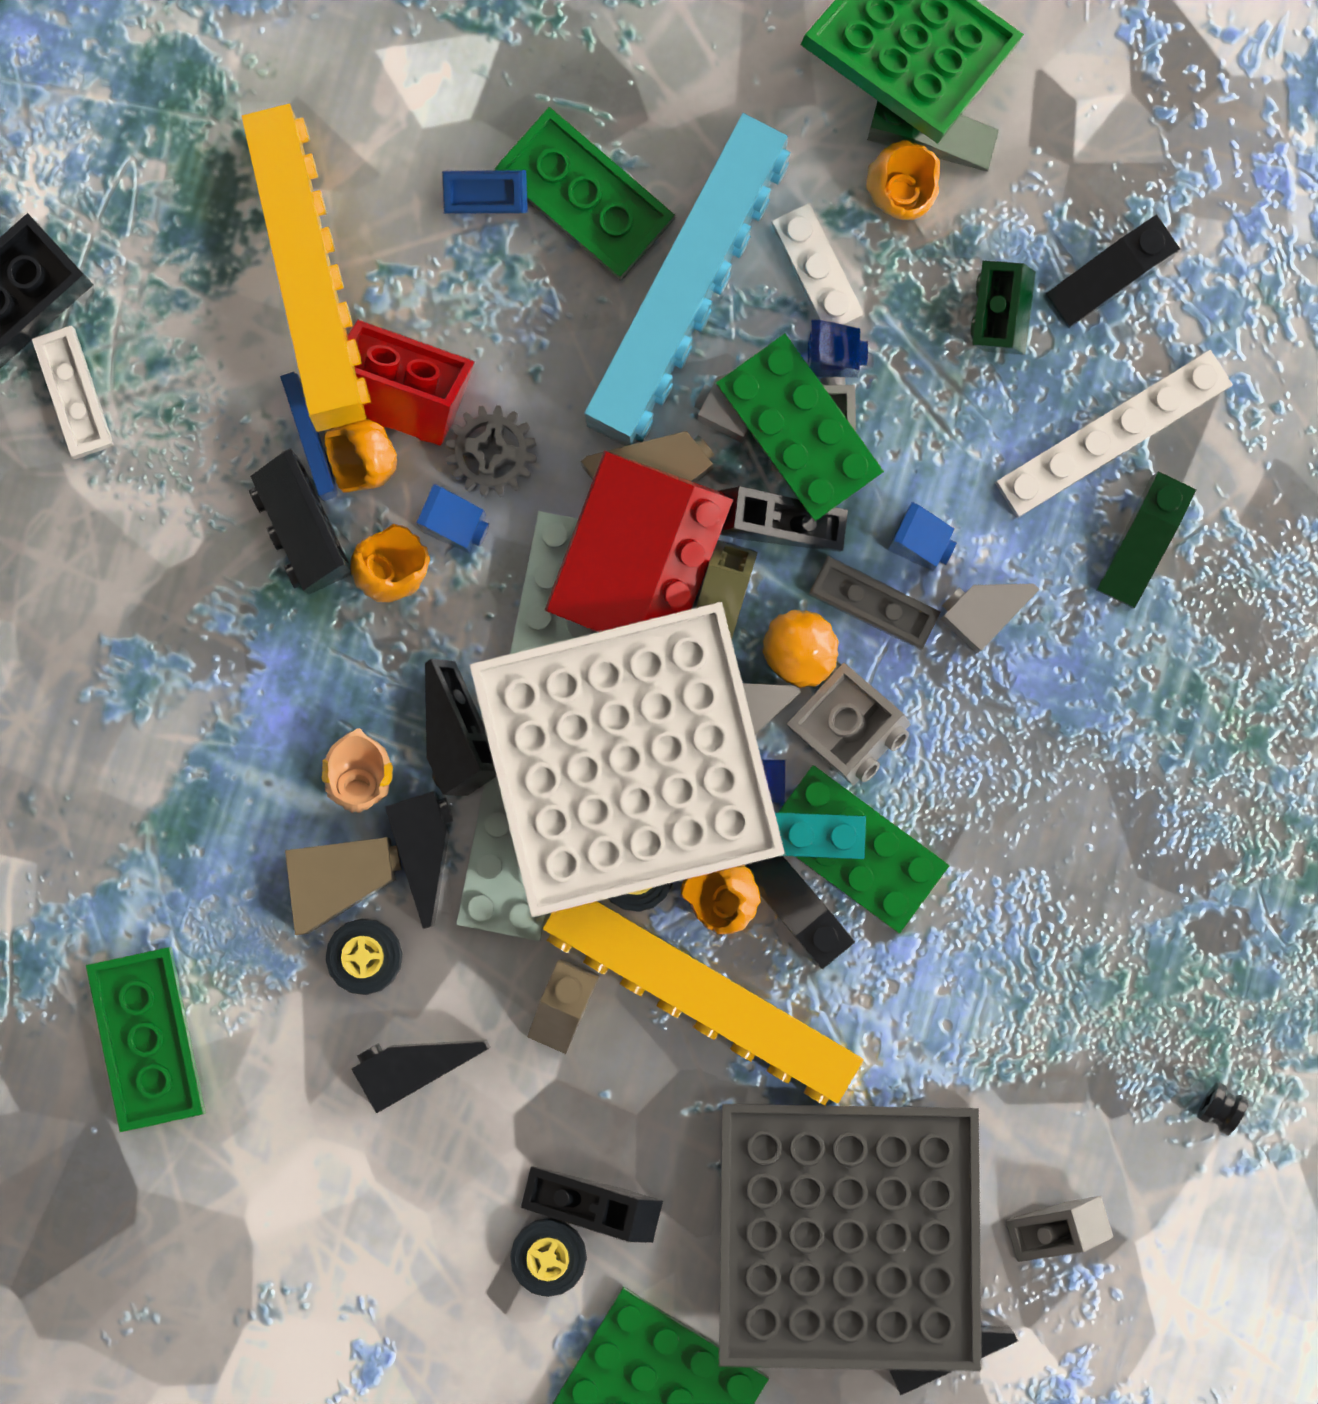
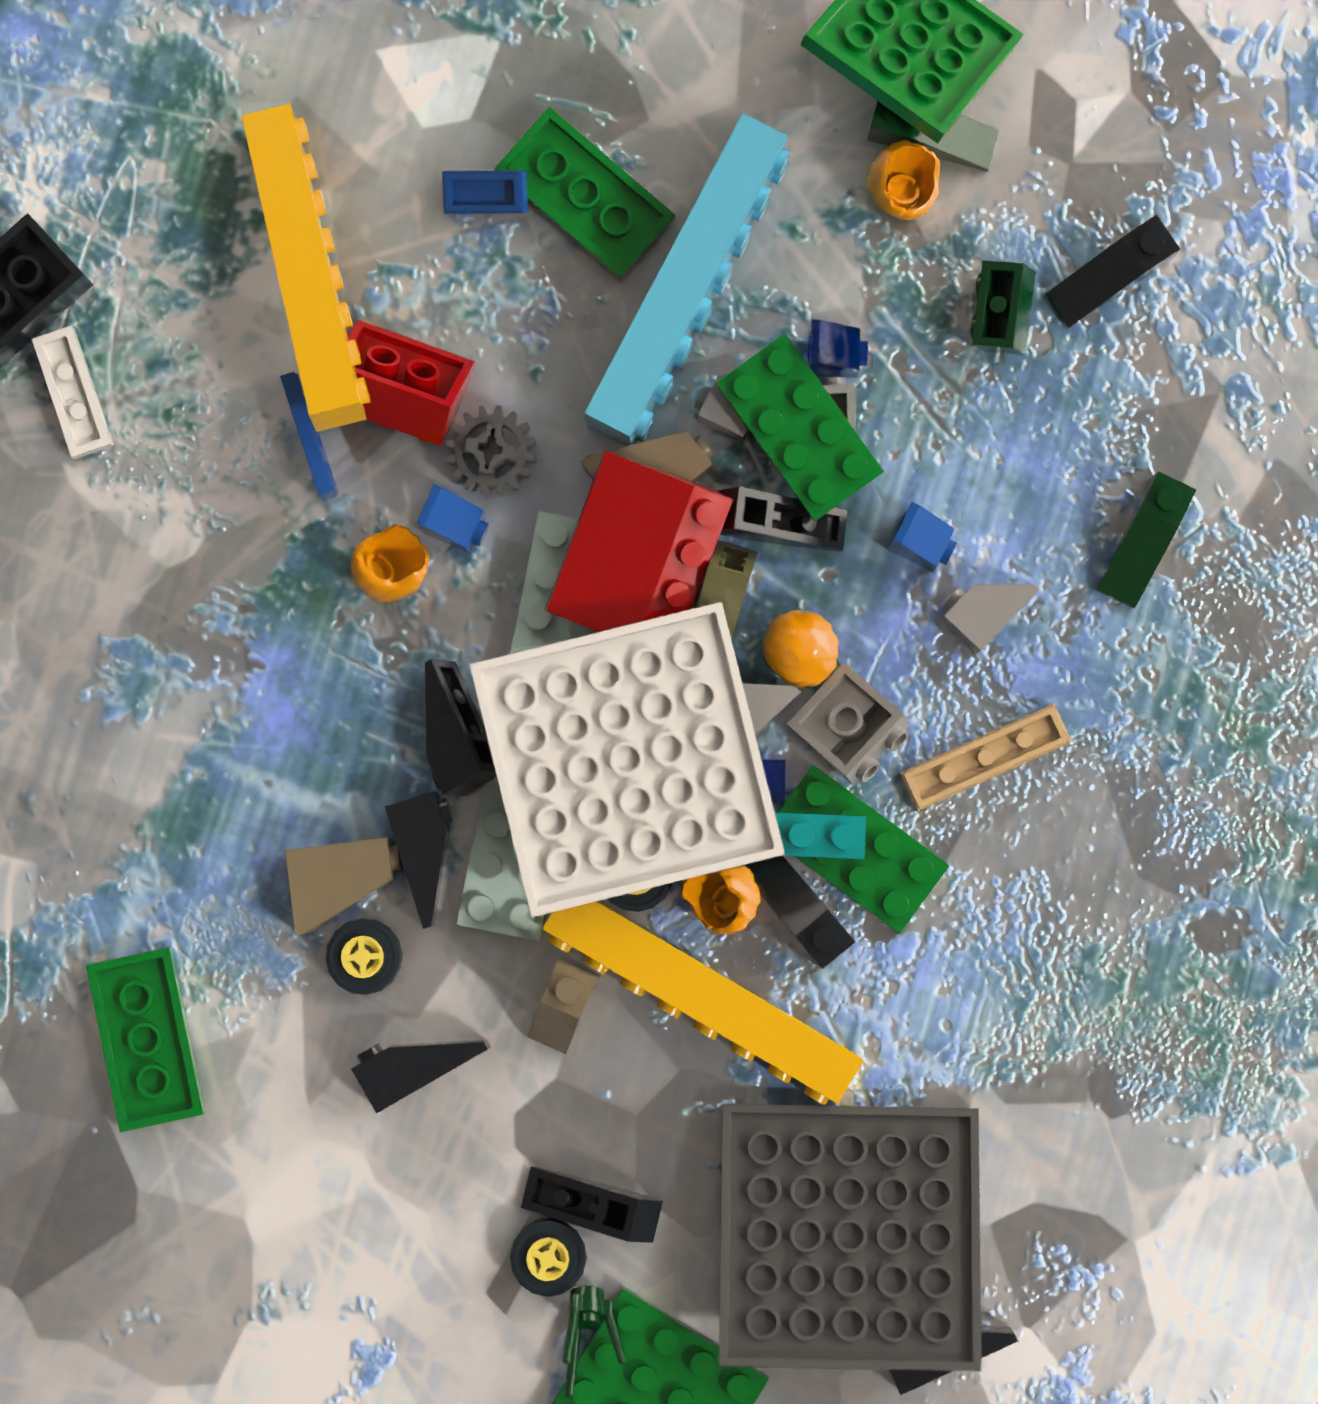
black slope [249,448,352,595] -> none
light nougat hair [321,728,393,813] -> none
light orange hair [324,419,397,493] -> none
white plate [771,203,864,335] -> none
dark grey tile [808,556,941,650] -> none
white plate [995,350,1233,518] -> none
light grey slope [1006,1196,1113,1262] -> none
black wheel [1197,1082,1249,1136] -> none
none -> dark green plant [562,1286,626,1398]
none -> tan tile [899,704,1072,812]

